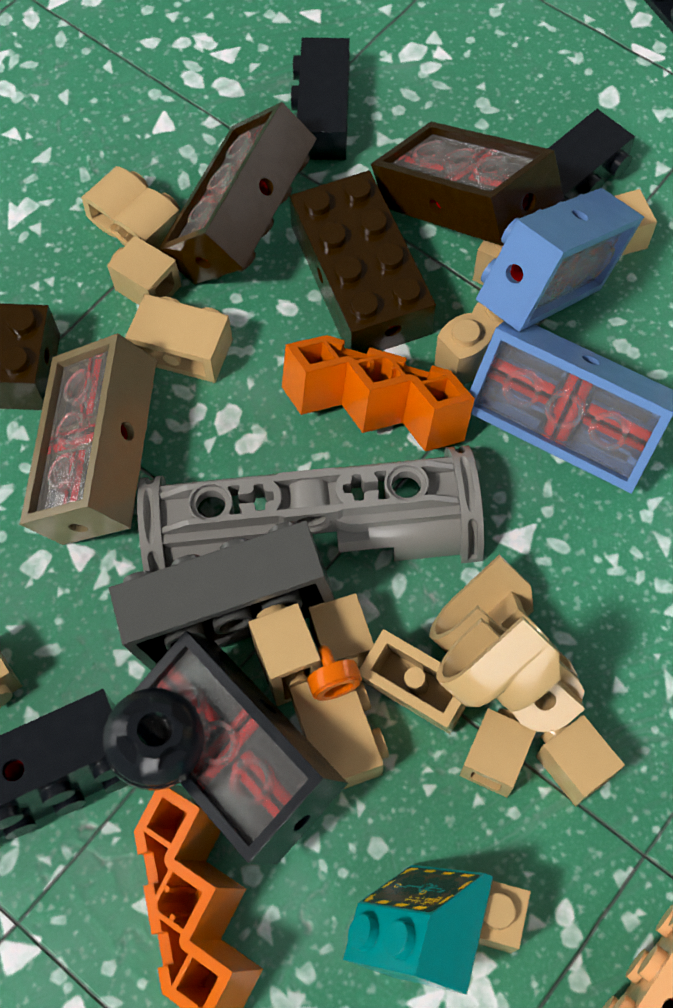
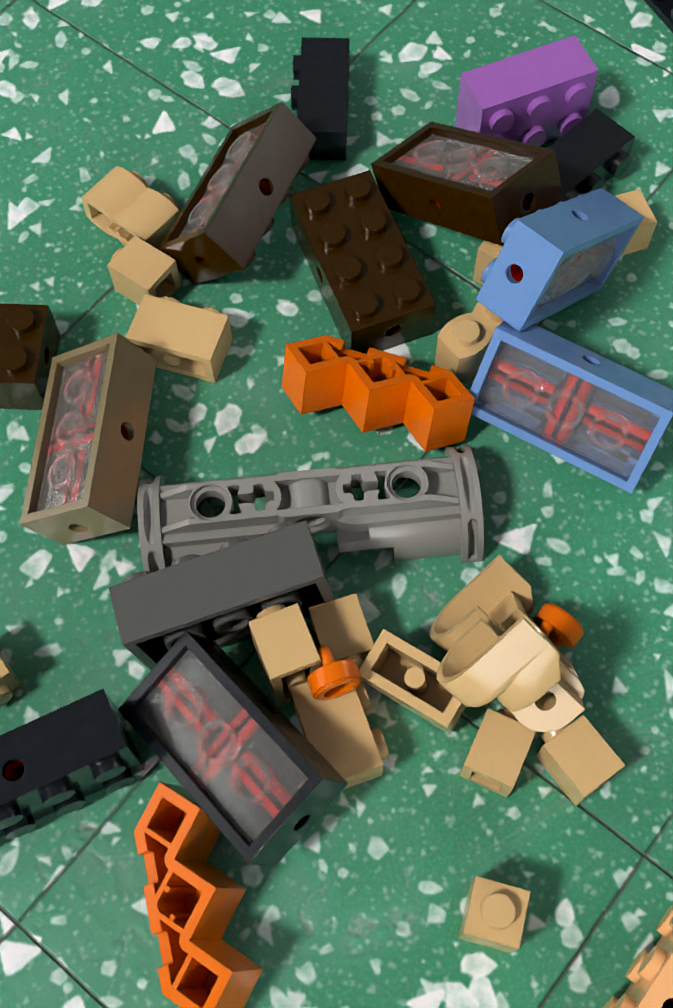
black piece [102,688,205,791] -> none
teal slope [343,865,493,995] -> none
none -> medium lavender brick [455,35,599,147]
none -> orange tile [533,603,584,650]

